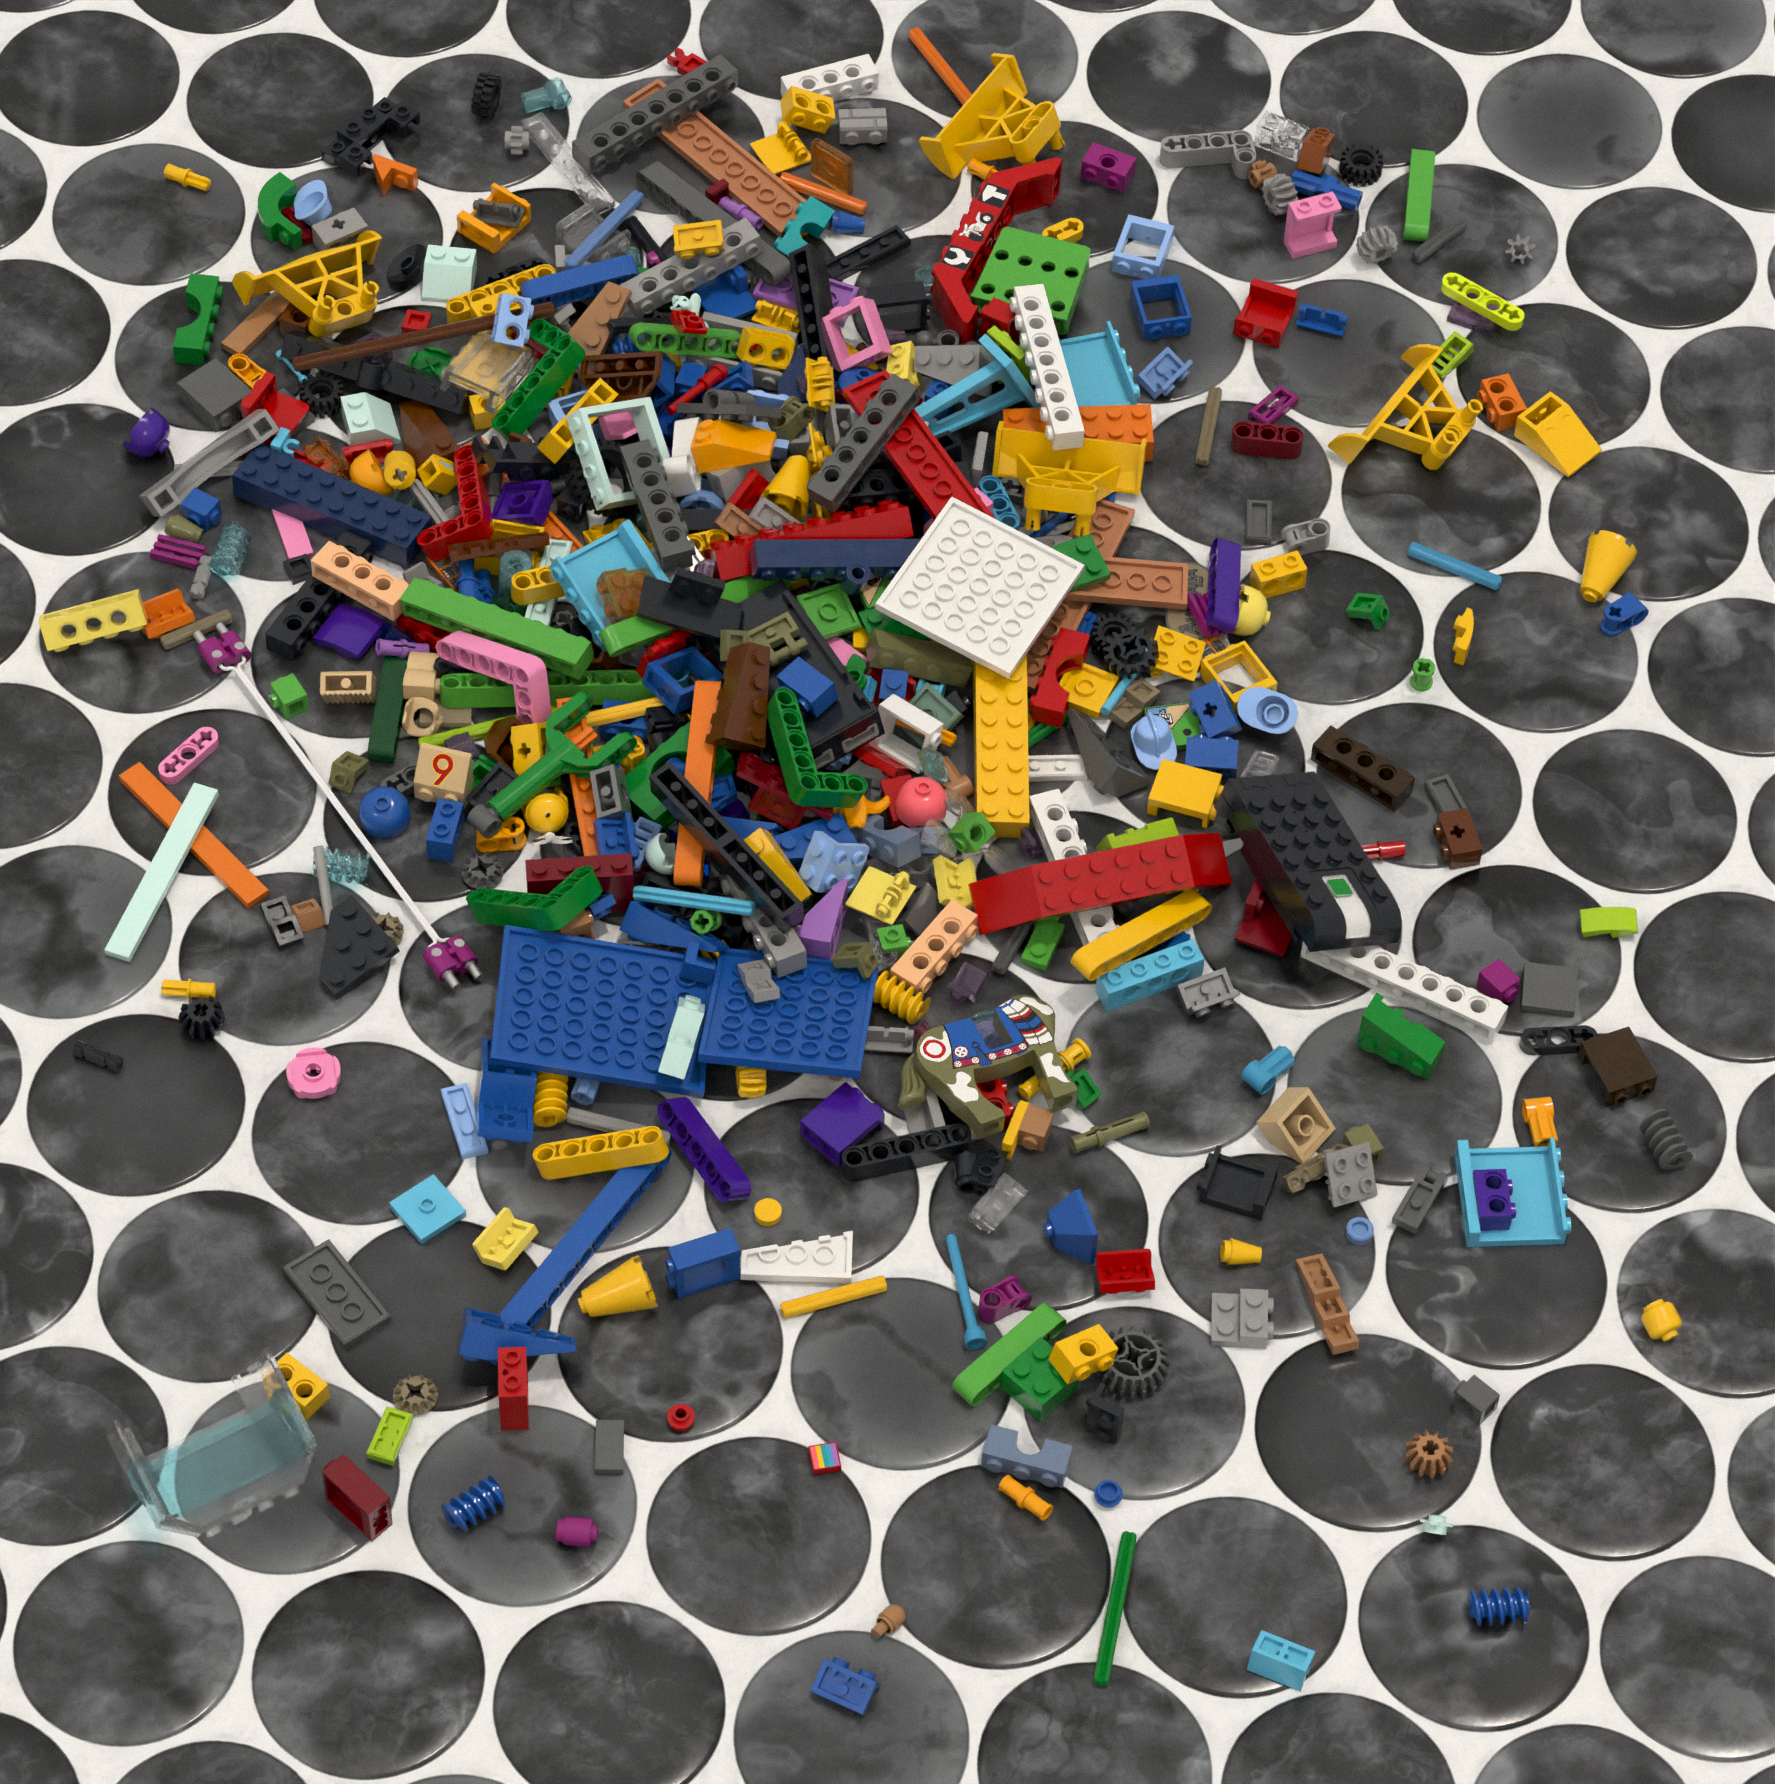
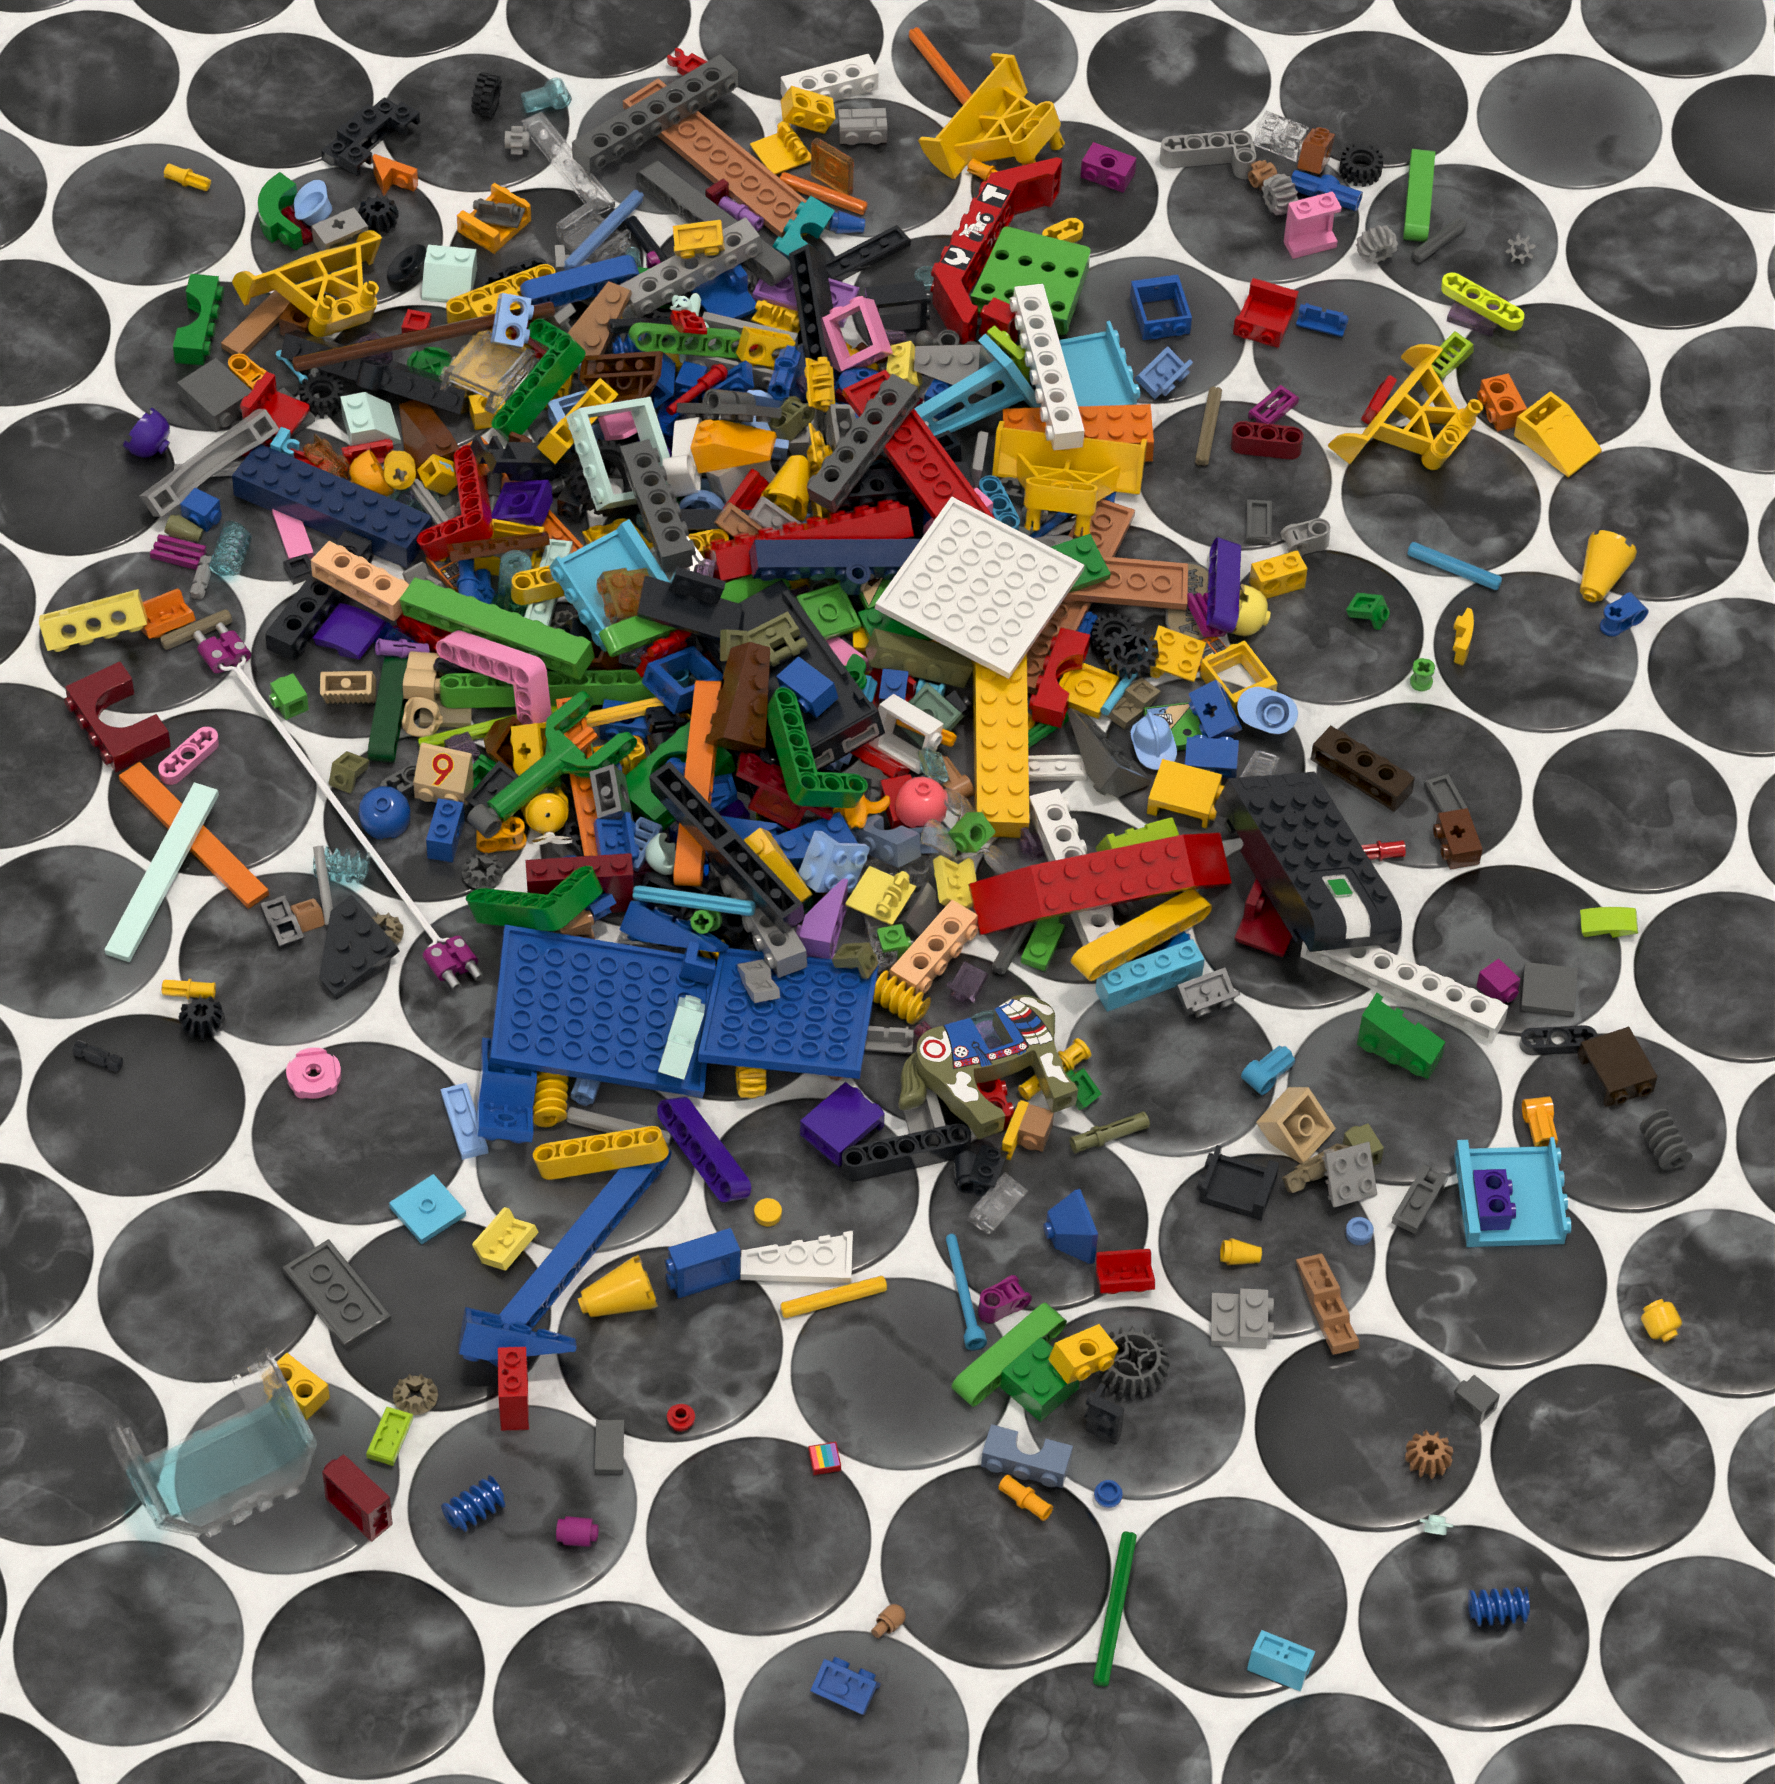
light blue window [1112,214,1175,279] -> none
none -> dark red arch [64,661,171,773]
none -> black gear [358,194,399,235]
none -> blue piece [768,345,801,401]
none -> red tile [1361,375,1397,424]

